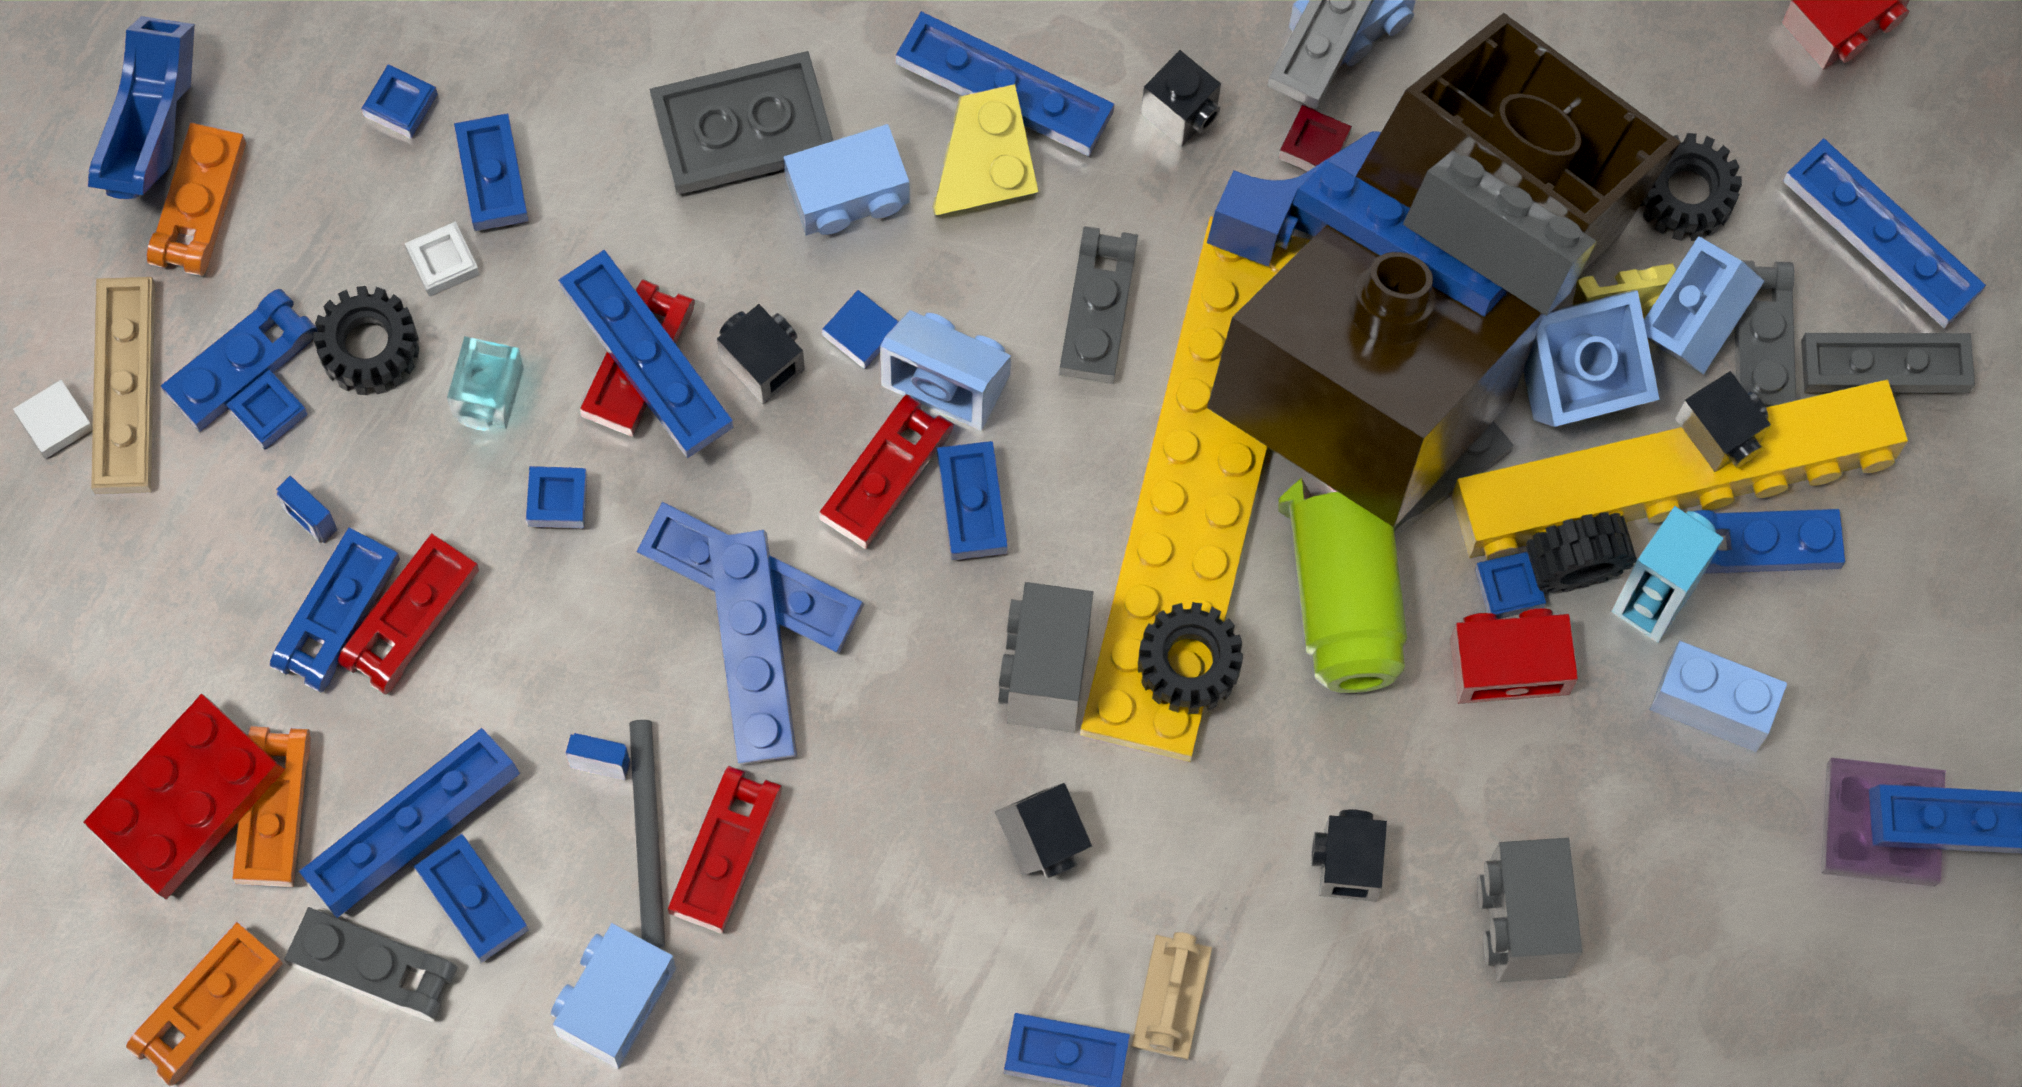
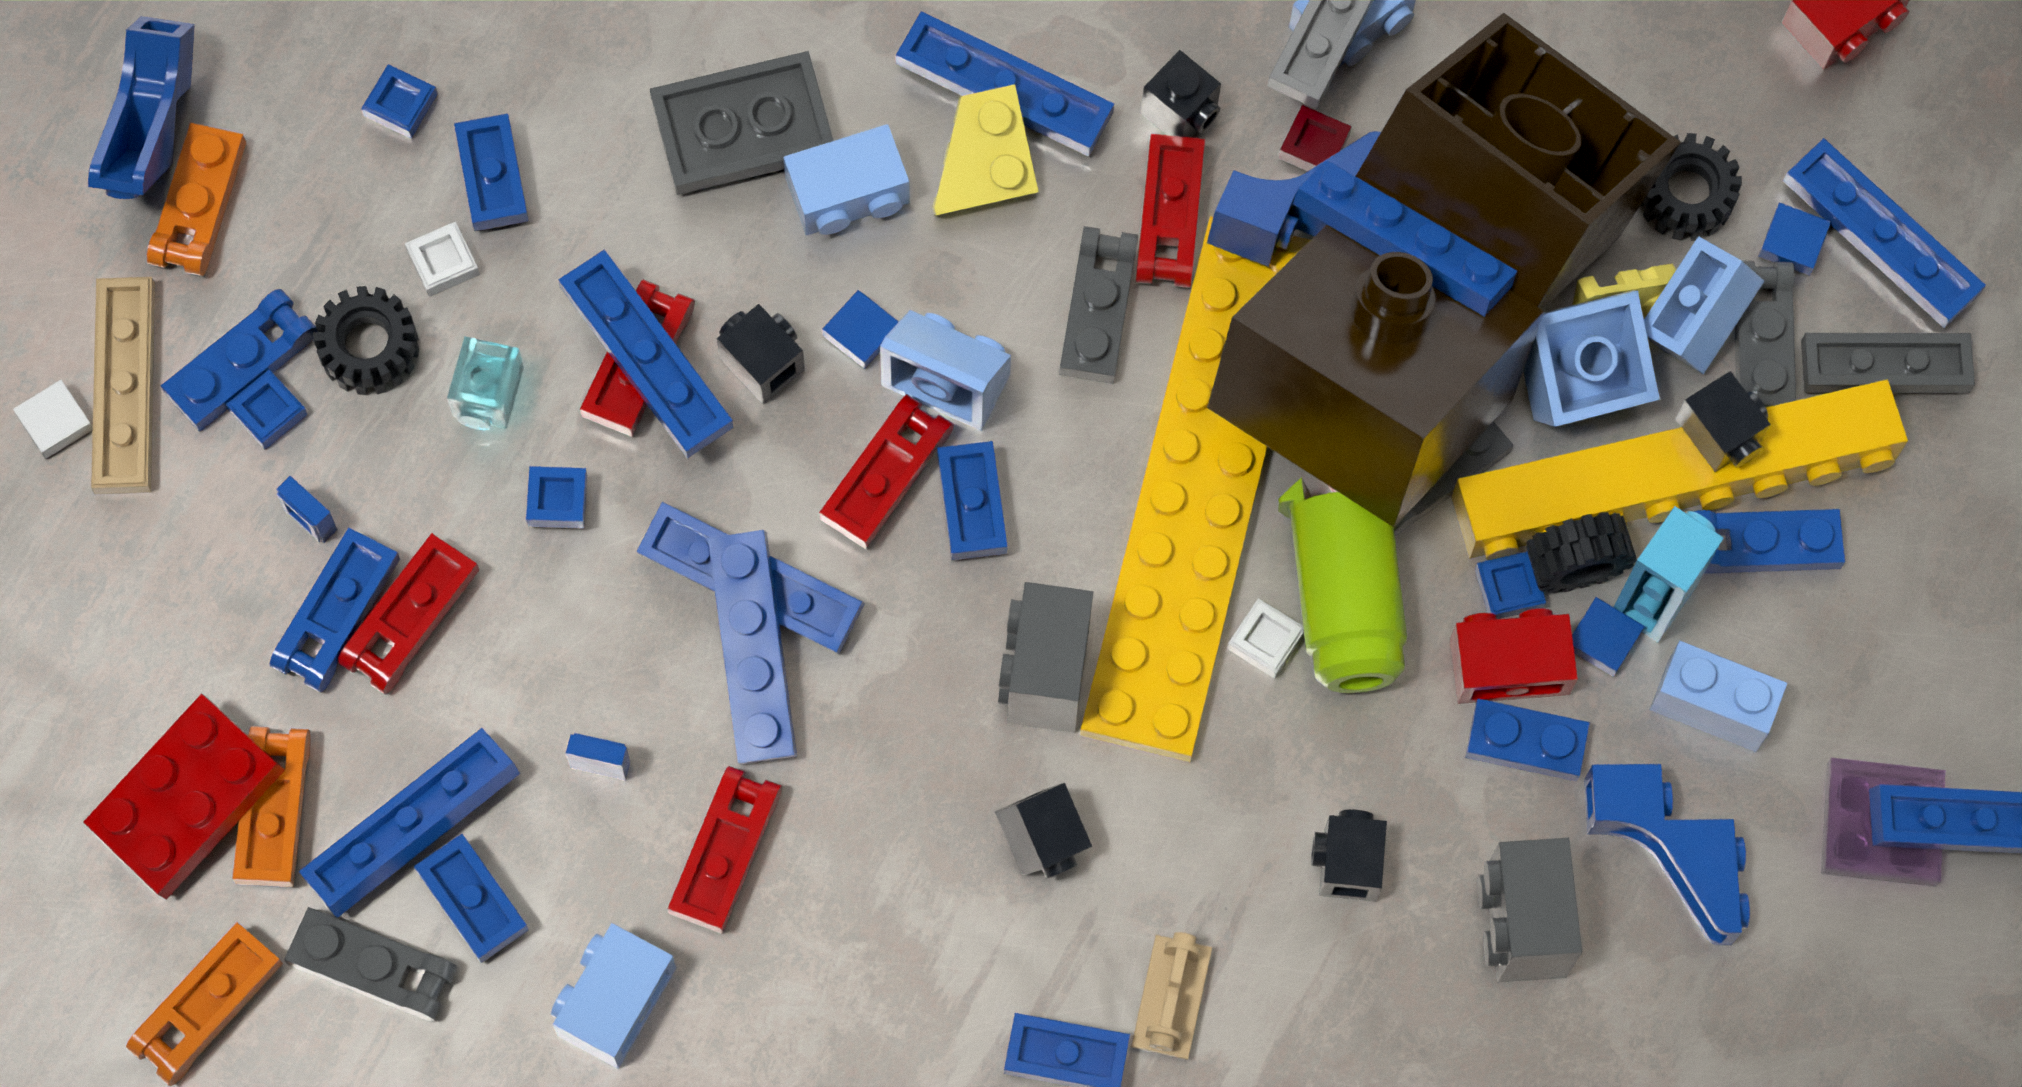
dark grey bar [629,720,665,948] -> none
black tyre [1138,602,1243,714] -> none
dark grey brick [1403,151,1597,316] -> none
none -> red plate [1136,134,1205,288]
none -> white tile [1227,598,1304,679]
none -> blue plate [1465,698,1590,782]
none -> blue tile [1572,597,1645,677]
none -> blue arch [1584,764,1750,946]
none -> blue tile [1758,202,1831,276]

